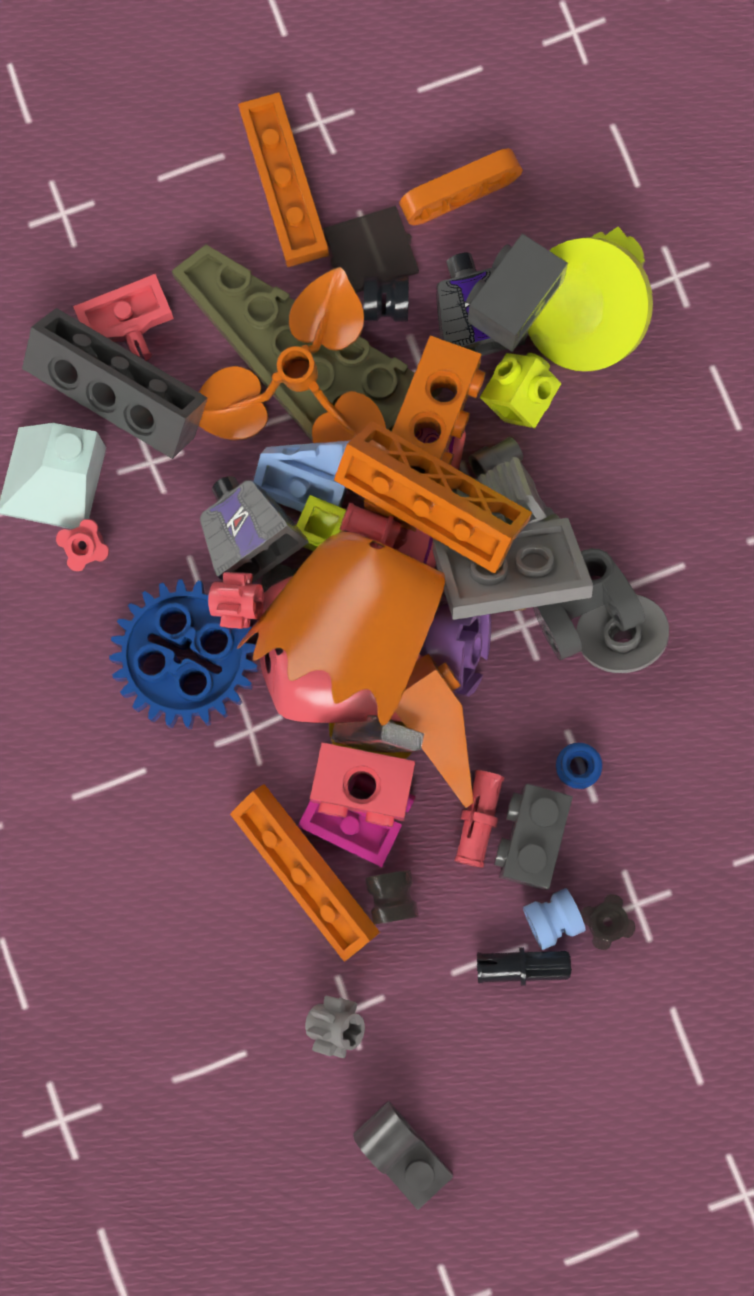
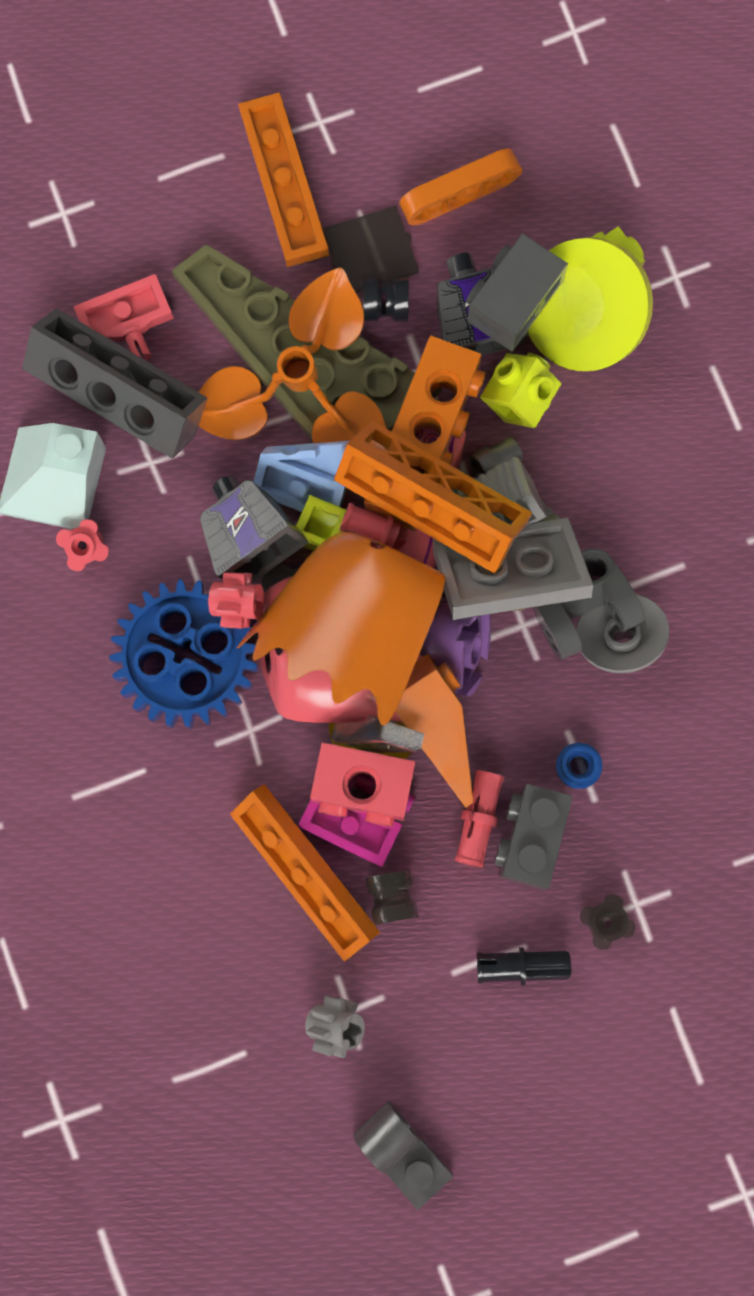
light blue wheel [523,888,586,950] -> none

